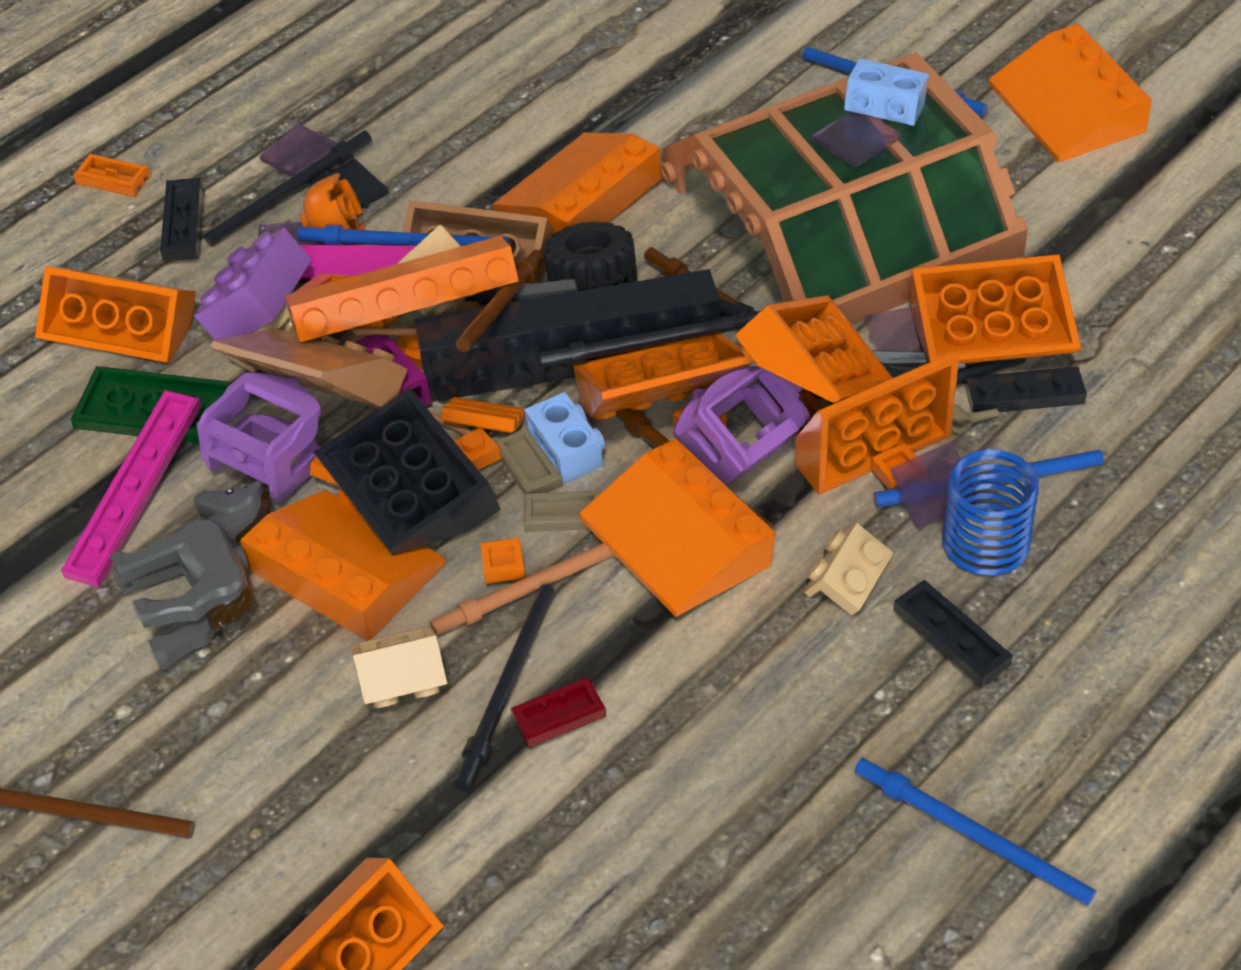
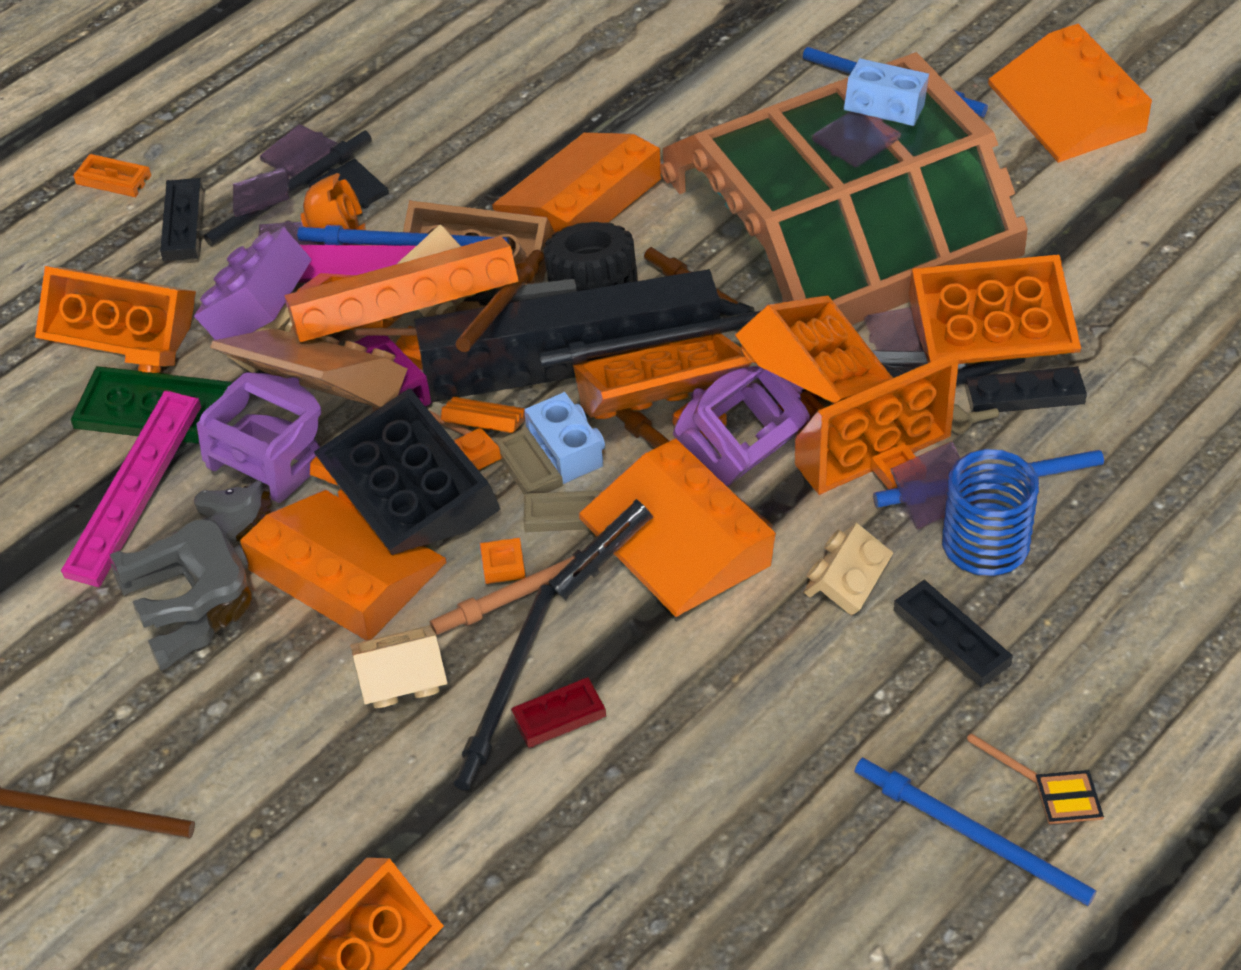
none -> orange plate [125,347,176,373]
none -> clear purple piece [233,166,290,217]
none -> black pin [548,499,654,601]
none -> piece [967,734,1104,824]

